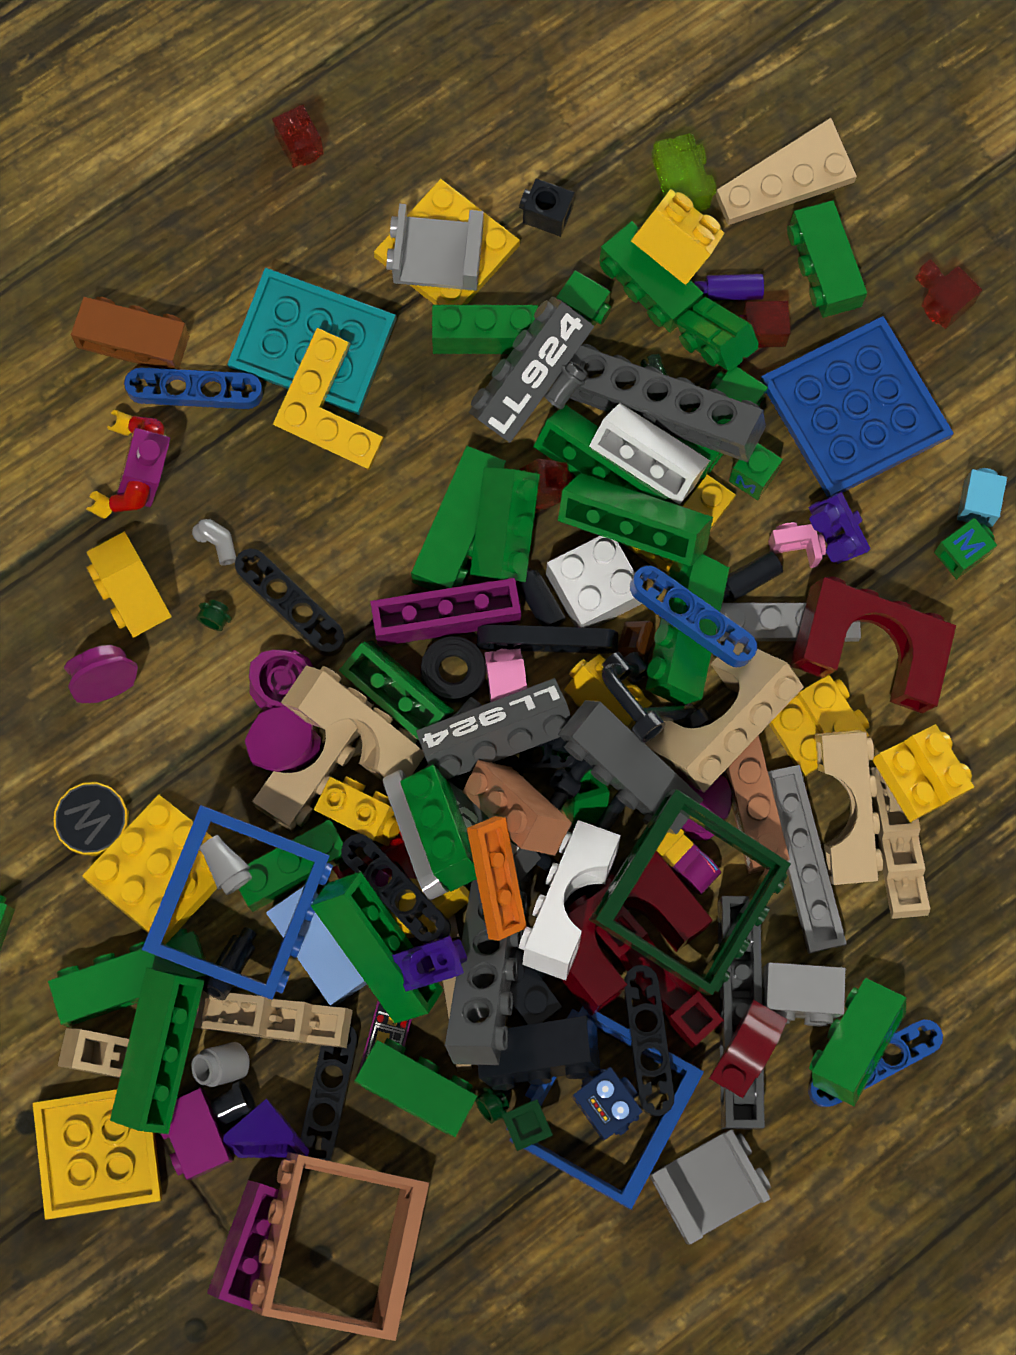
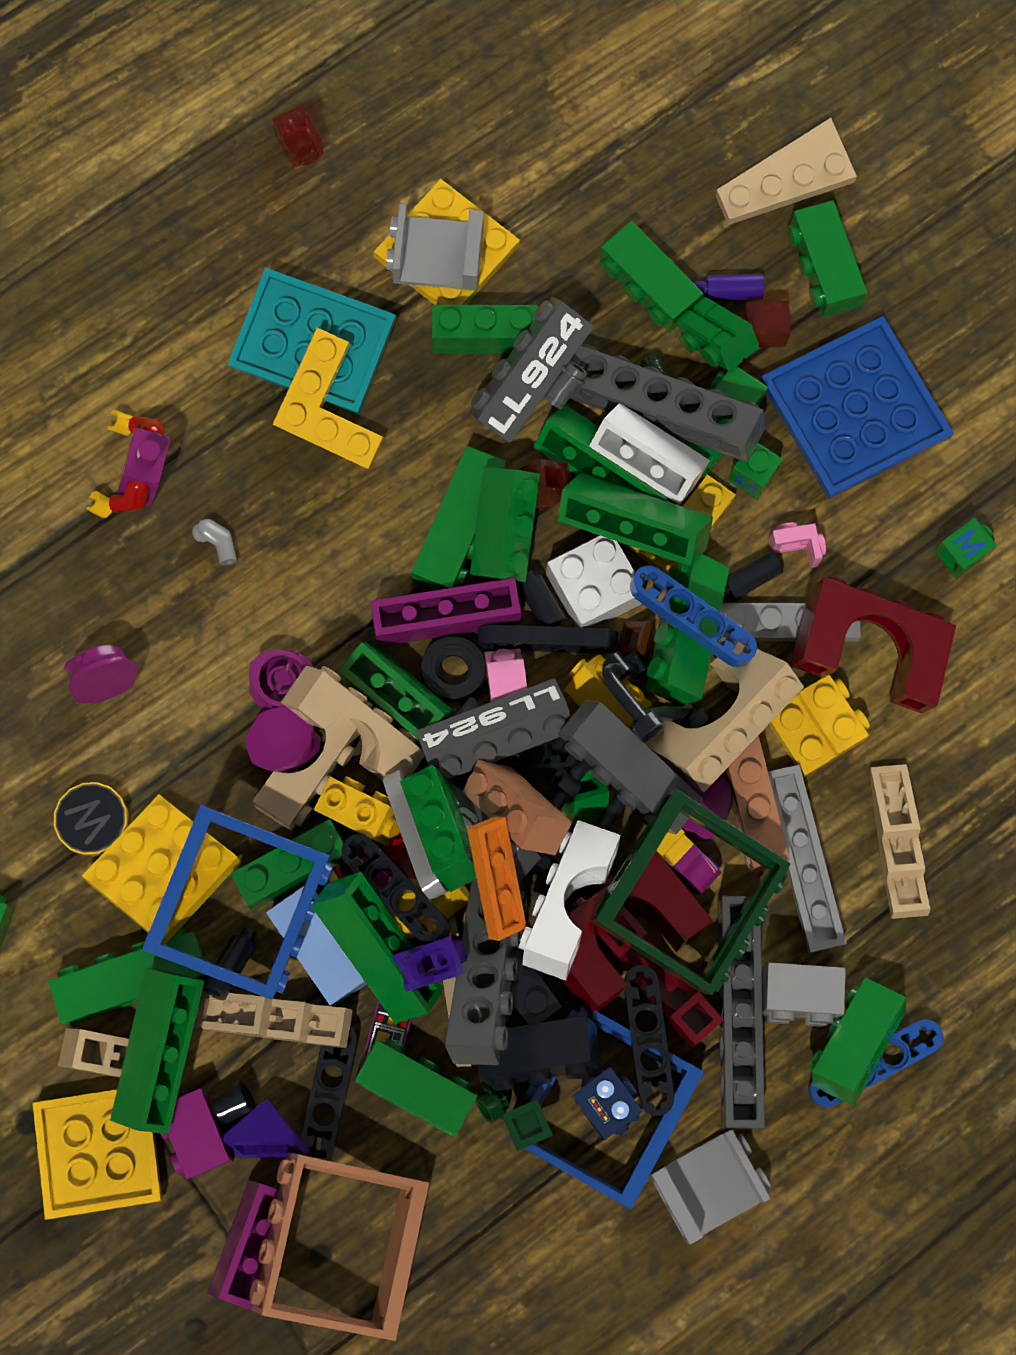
dark orange brick [71,297,190,370] -> none
yellow brick [86,531,172,638] -> none
blue beam [124,368,263,409] -> none
light grey brick [192,1042,250,1087] -> none
dark green plate [196,599,232,631] -> none
light grey cone [199,835,252,895] -> none
black beam [235,548,345,656] -> none
black brick [519,178,575,237] -> none
green brick [556,270,612,326] -> none
yellow brick [631,189,724,285] -> none
clear neon green brick [651,133,716,212] -> none
dark red brick [709,1000,788,1098] -> none
dark purple hips [808,492,871,564] -> none
tan arch [815,730,883,885] -> none
yellow plate [872,724,974,823] -> none
clear red brick [915,259,982,329] -> none
medium azure brick [957,468,1007,528] -> none

